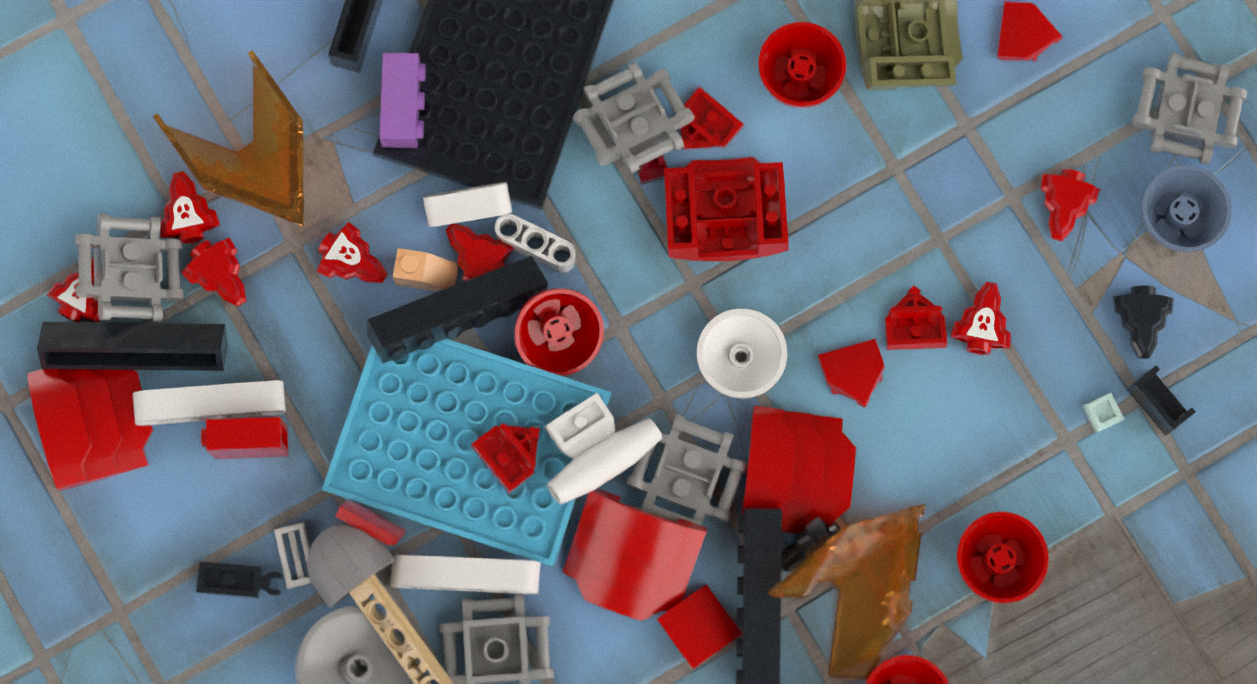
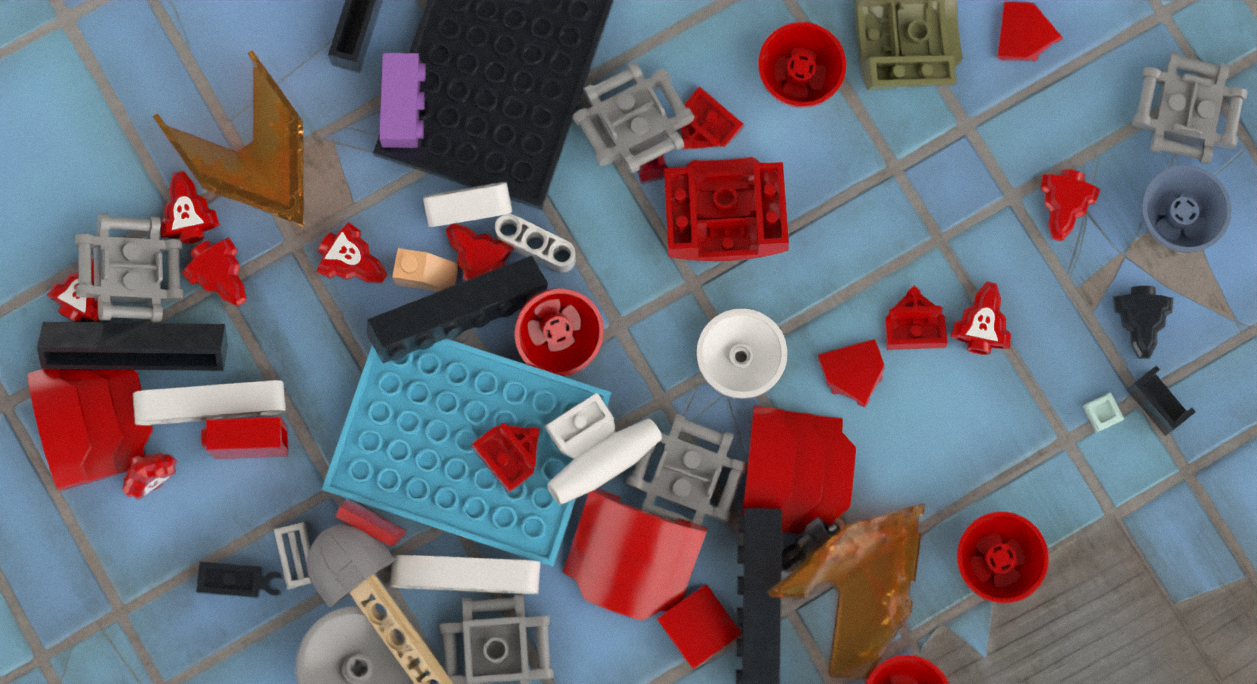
none -> red rock [122,452,177,500]

